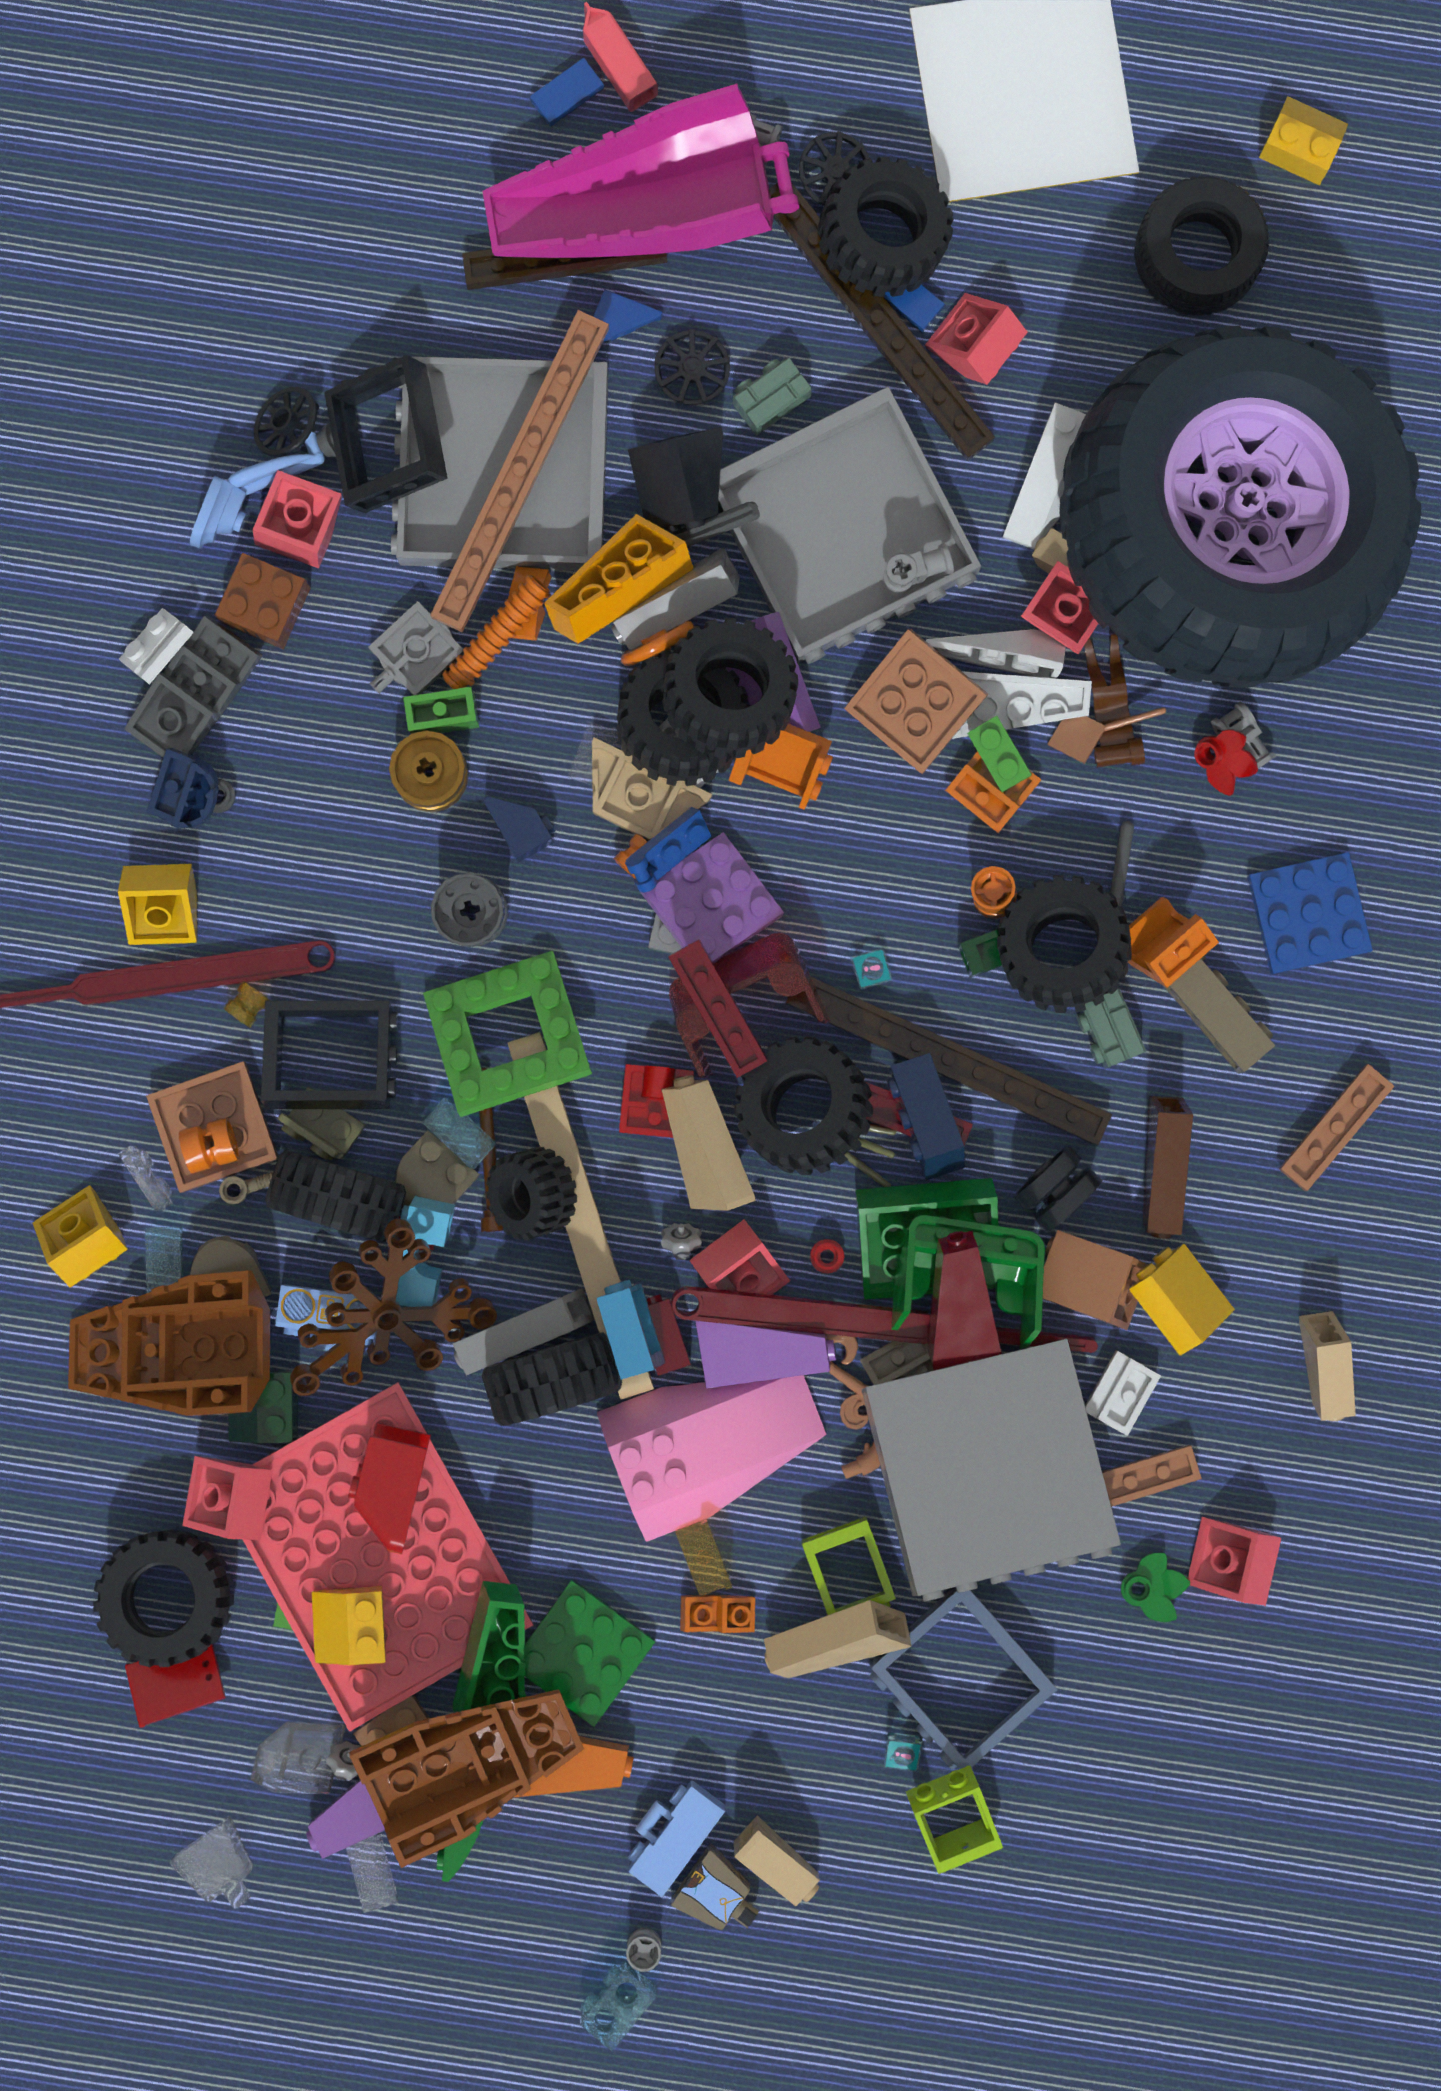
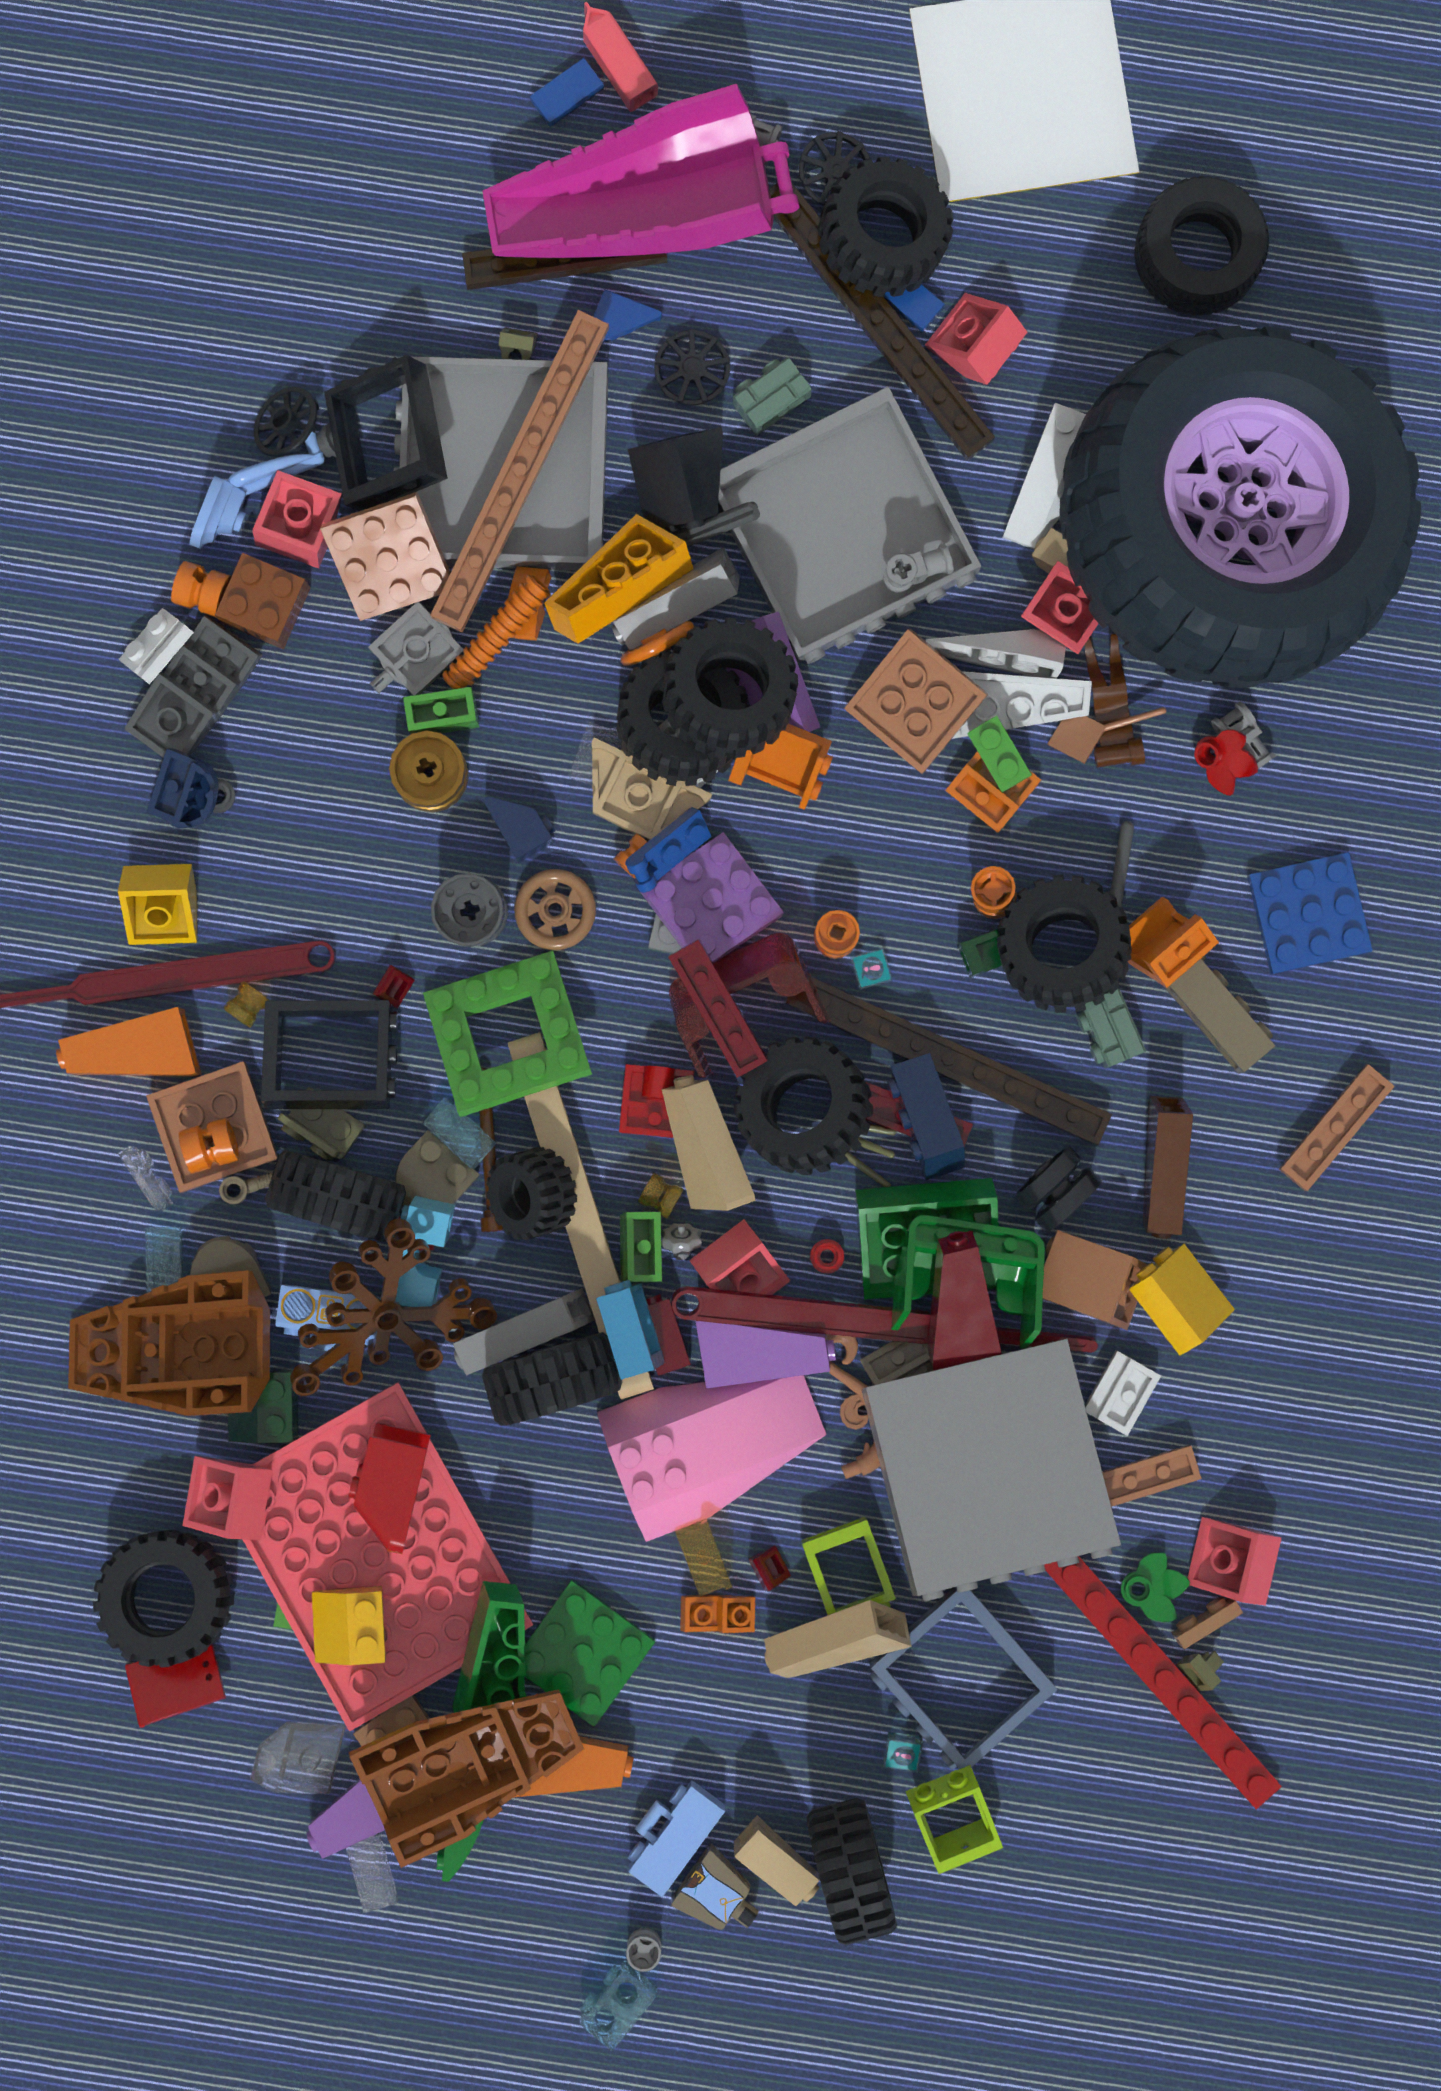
yellow slope [32,1185,128,1288] -> none
clear torso [169,1816,253,1909] -> none
light grey piece [326,1740,361,1781] -> none
yellow slope [1259,96,1348,185] -> none
tan slope [1299,1311,1356,1421] -> none
none -> orange slope [56,1007,202,1077]
none -> orange wheel [171,561,231,618]
none -> plate [320,492,450,621]
none -> dark red slope [372,964,415,1009]
none -> olive tile [498,327,538,360]
none -> medium nougat plate [514,869,596,950]
none -> bright green brick [619,1212,662,1283]
none -> clear yellow wheel [637,1173,684,1219]
none -> dark red slope [748,1545,791,1591]
none -> black tyre [806,1798,897,1945]
none -> orange wheel [814,910,860,959]
none -> red plate [1044,1556,1282,1810]
none -> medium nougat plate [1171,1596,1243,1650]
none -> olive tile [1176,1651,1224,1692]

